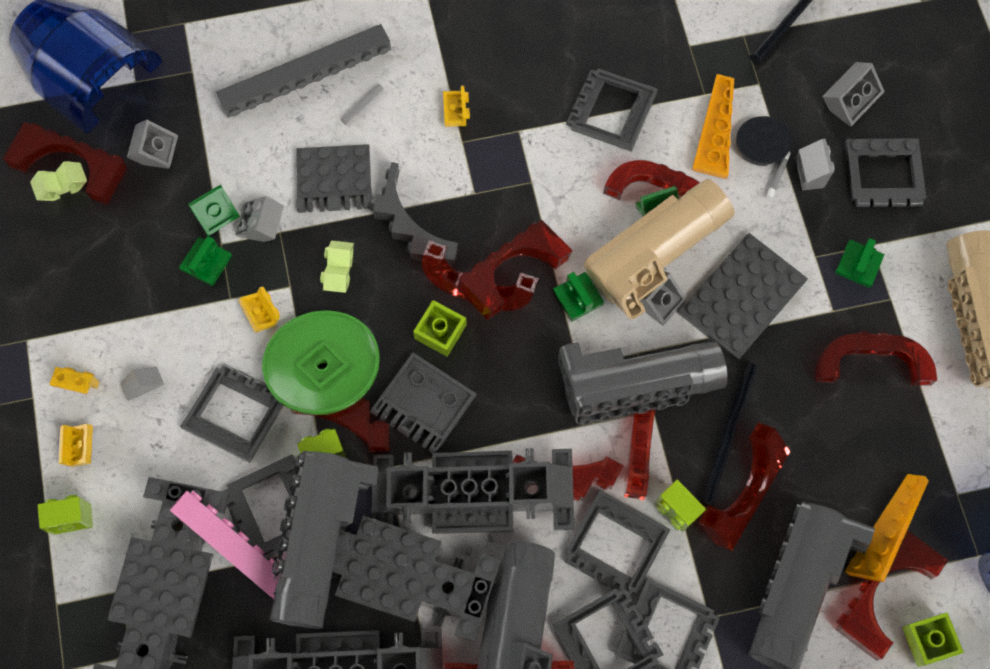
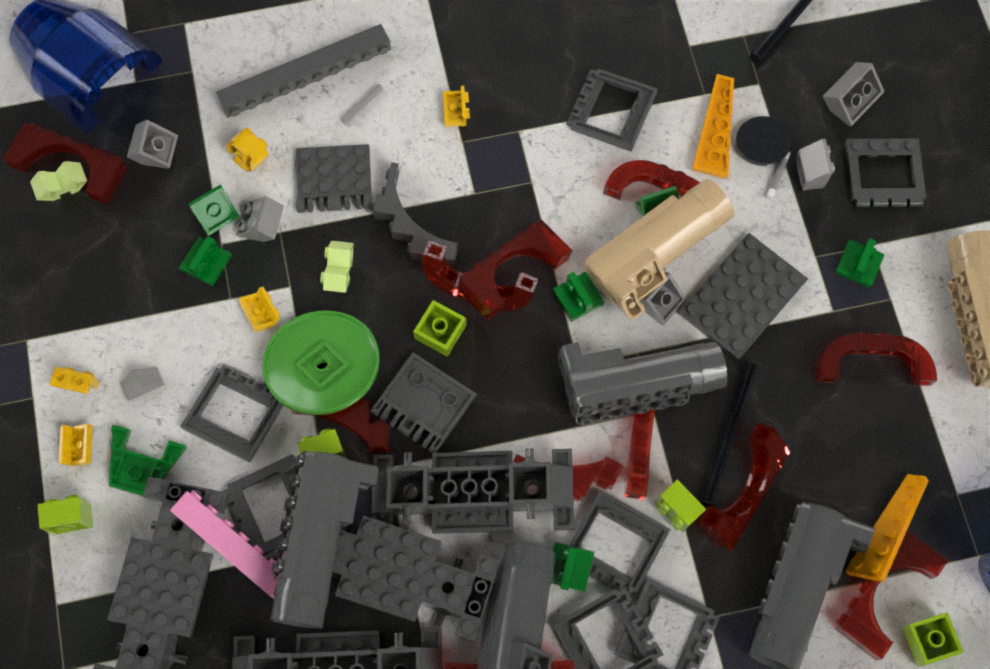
none -> green wing [109,425,187,496]
none -> yellow brick [226,127,269,172]
none -> green bracket [551,542,595,592]

